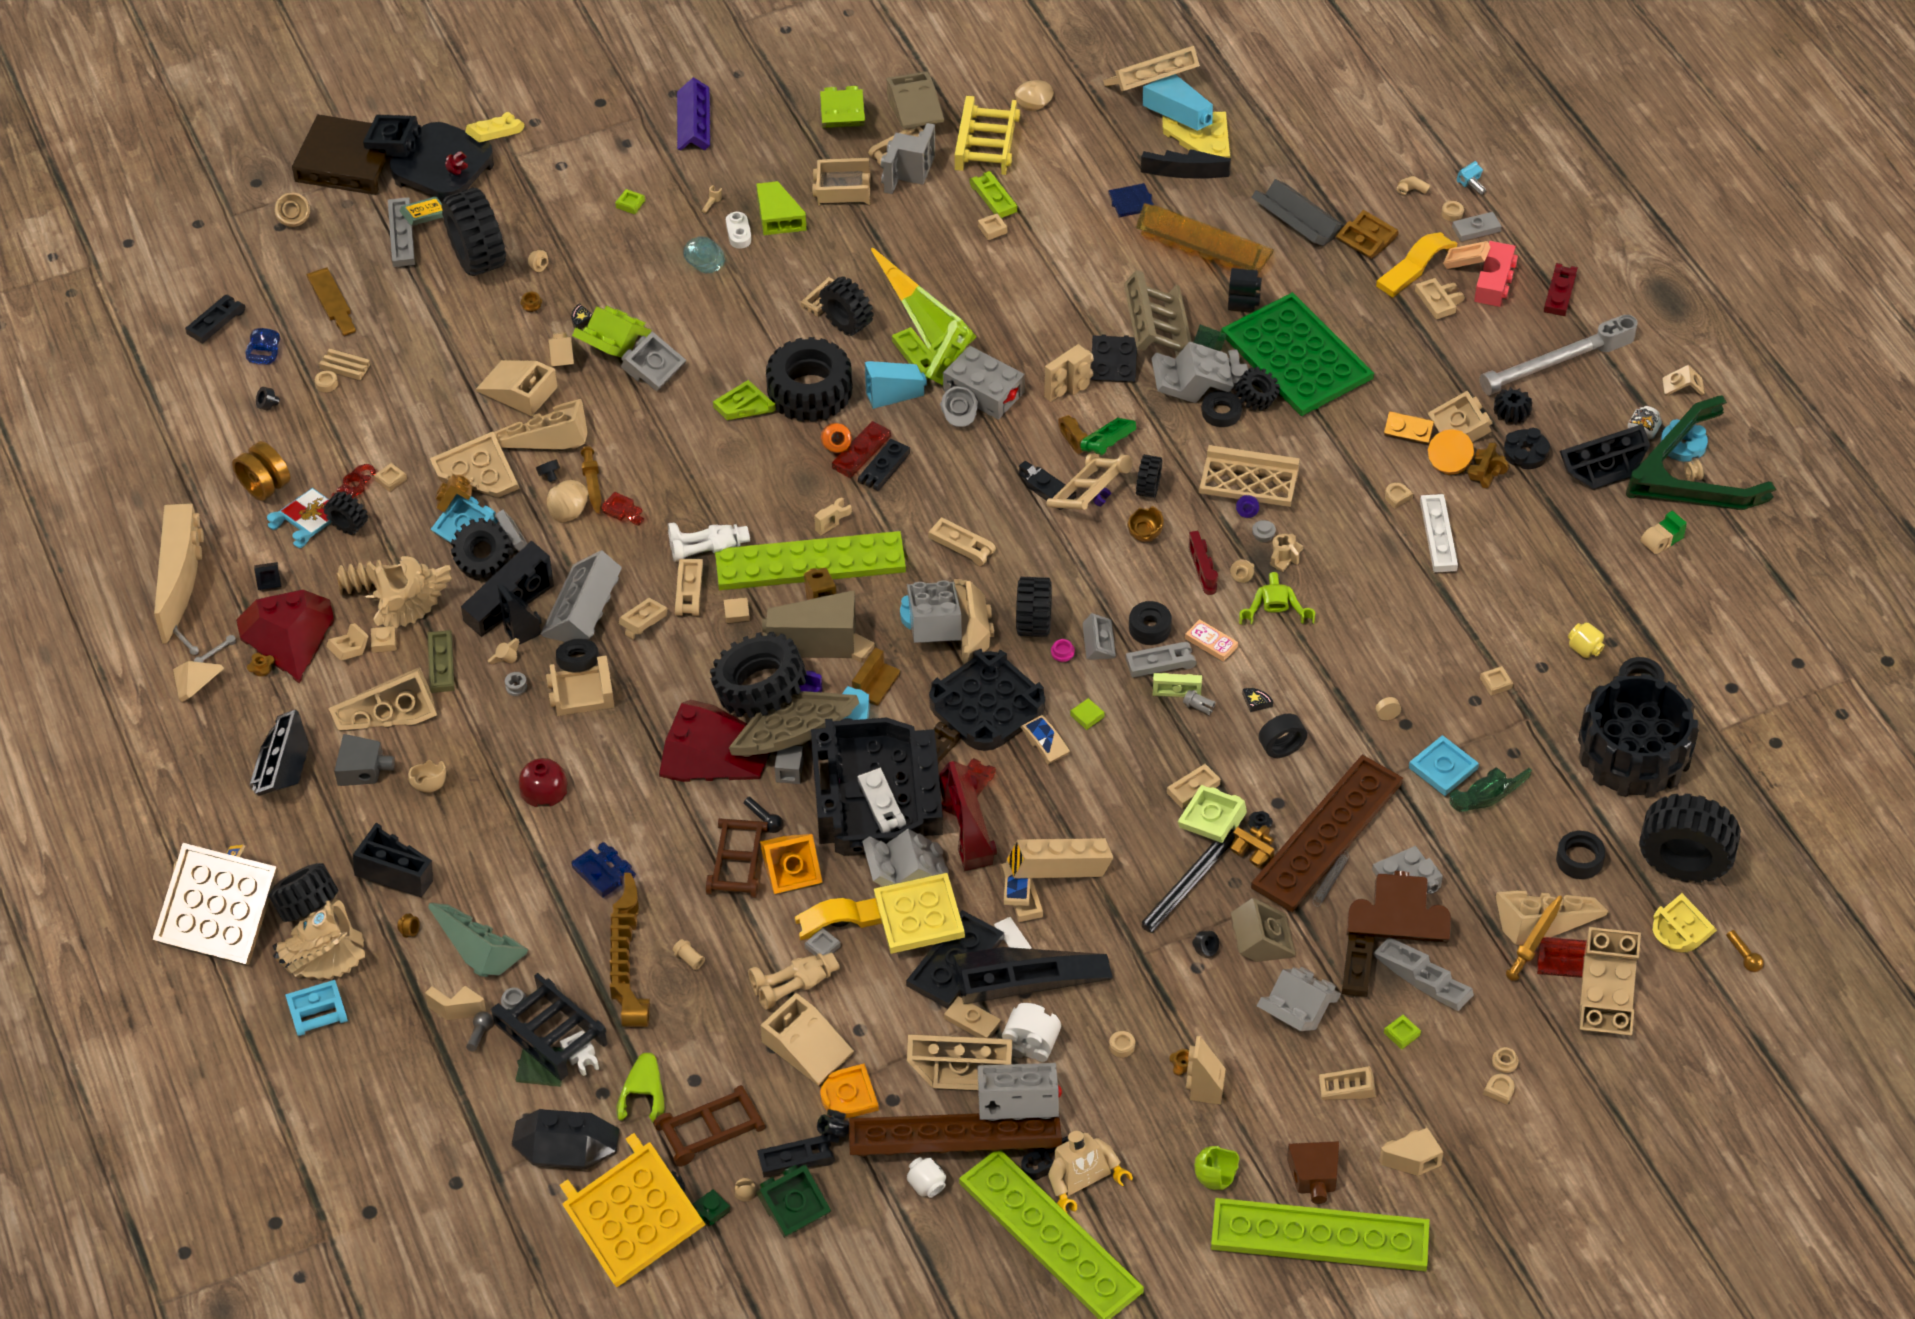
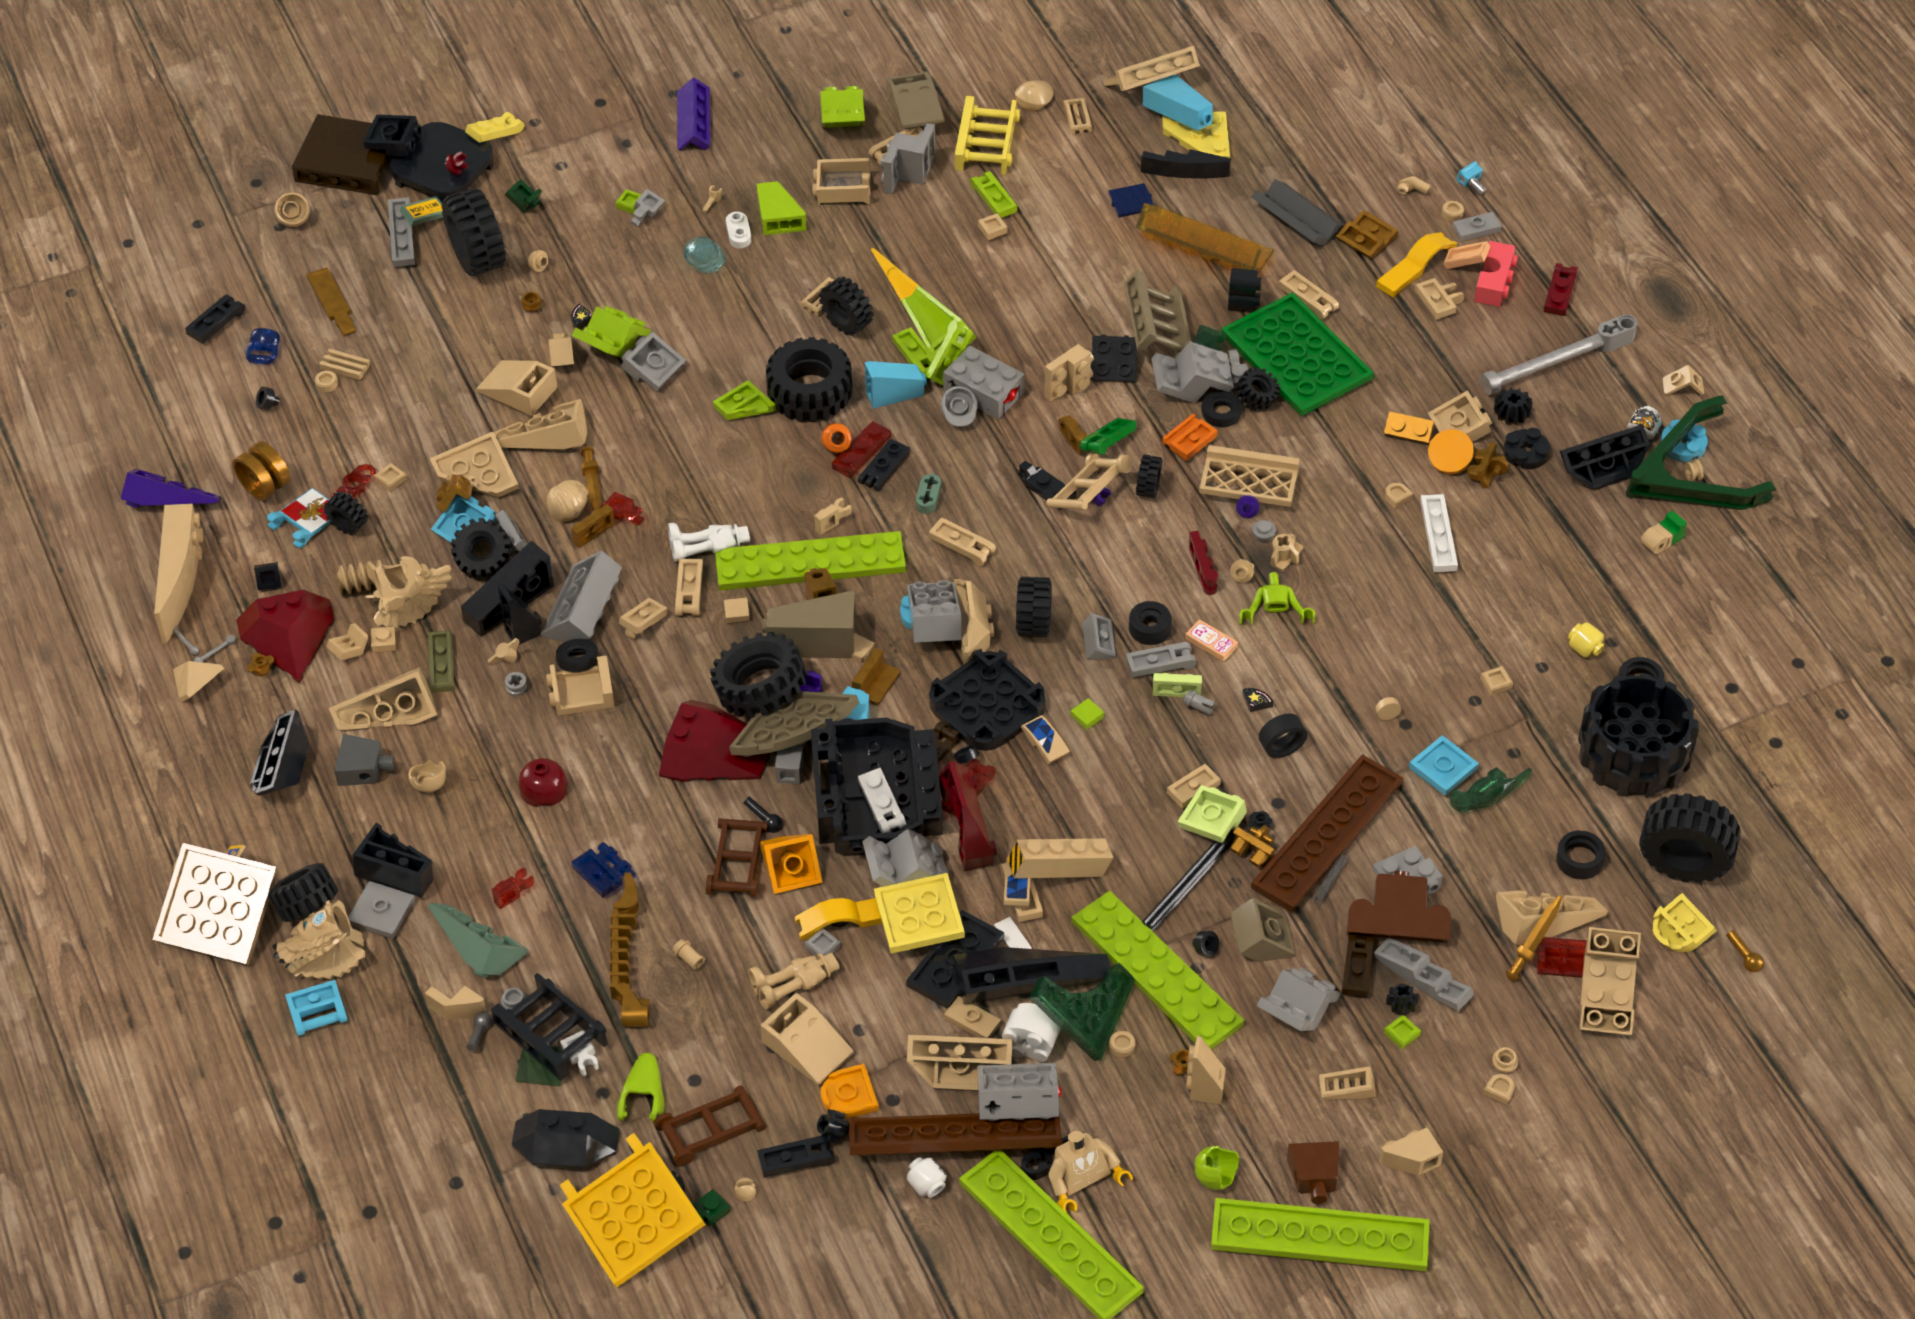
pearl gold plate [397,913,420,938] -> none
black tile [536,459,560,482] -> none
dark green plate [756,1165,831,1238] -> none
dark pink plate [1051,639,1075,662] -> none
pearl gold hair [1127,506,1164,542] -> none
none -> dark purple wedge [120,468,221,508]
none -> light grey plate [348,881,415,939]
none -> clear red plate [492,868,534,909]
none -> dark green bracket [505,179,542,213]
none -> pearl gold plate [571,504,615,548]
none -> light grey plate [630,189,665,227]
none -> sand green beam [916,474,941,514]
none -> black tile [954,745,979,764]
none -> clear green plate [1030,963,1135,1061]
none -> tan tile [1064,98,1092,135]
none -> lime plate [1071,890,1245,1050]
none -> orange plate [1162,414,1218,461]
none -> tan plate [1278,270,1339,320]
none -> black gear [1386,983,1419,1015]

